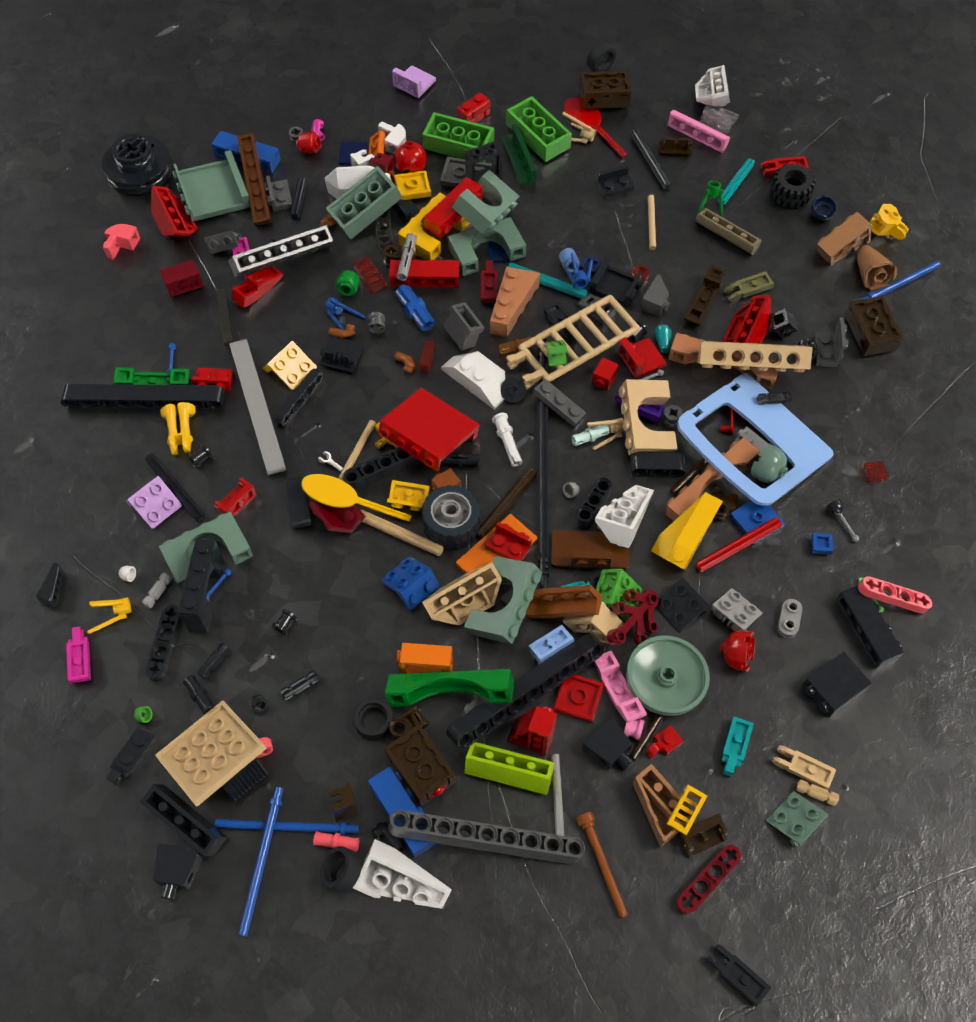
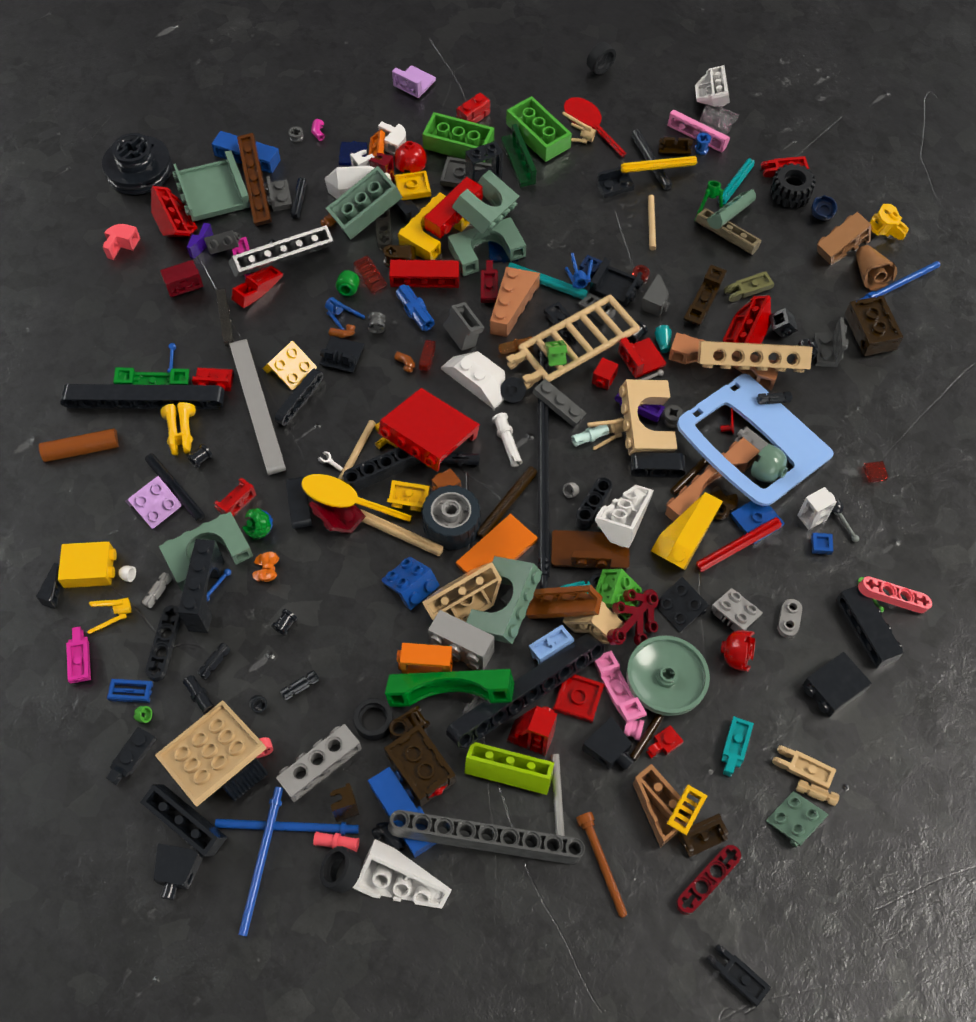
red head [296,132,321,155] -> none
light grey pin [396,233,417,281] -> none
red bracket [486,522,532,561] -> none
medium blue brick [559,248,580,273] -> none
dark brown piece [578,71,632,109] -> none
none -> dark orange brick [39,428,119,462]
none -> yellow brick [58,542,117,588]
none -> blue tile [107,679,153,703]
none -> dark purple slope [187,223,213,259]
none -> green piece [242,508,273,539]
none -> orange piece [252,552,279,582]
none -> light grey brick [276,724,362,802]
none -> light grey brick [428,610,494,670]
none -> yellow axle [621,156,697,173]
none -> blue bush [694,133,711,155]
none -> sand green brick [707,189,756,229]
none -> white brick [797,487,837,530]

